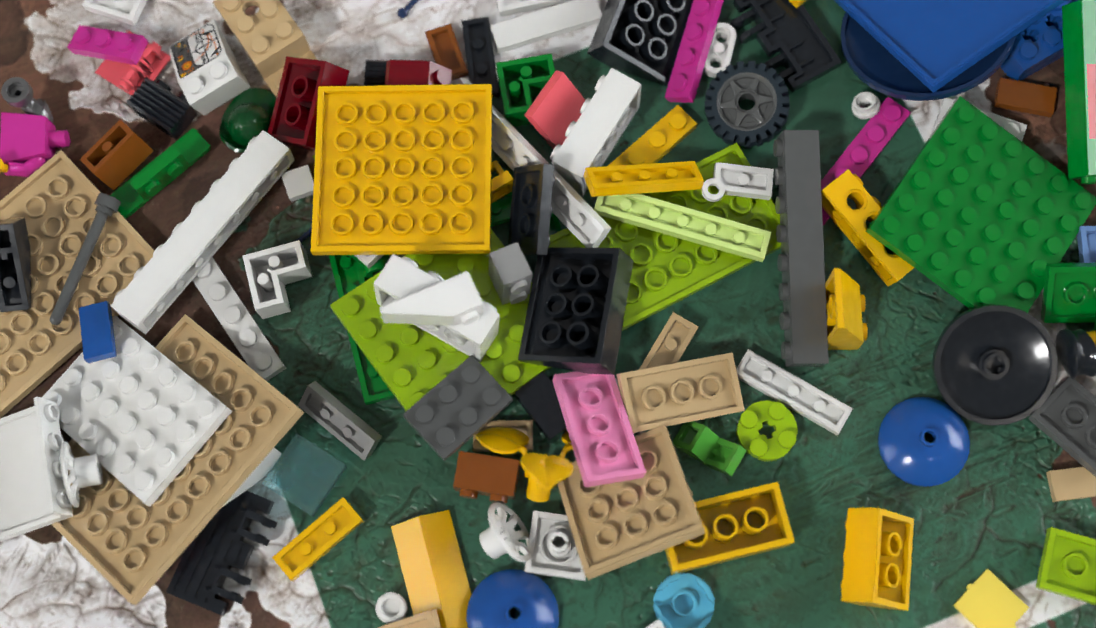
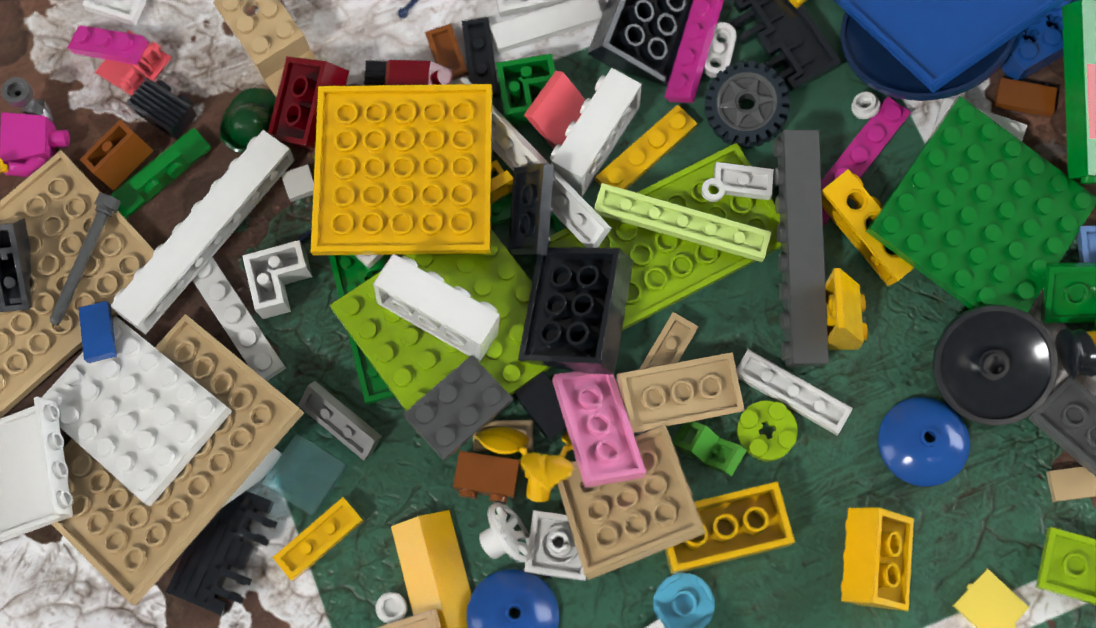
white wheel [60,441,103,508] -> none
white slope [168,19,251,116] -> none
white slope [380,271,483,326] -> none
light grey brick [488,242,532,305] -> none
yellow plate [583,161,704,197] -> none

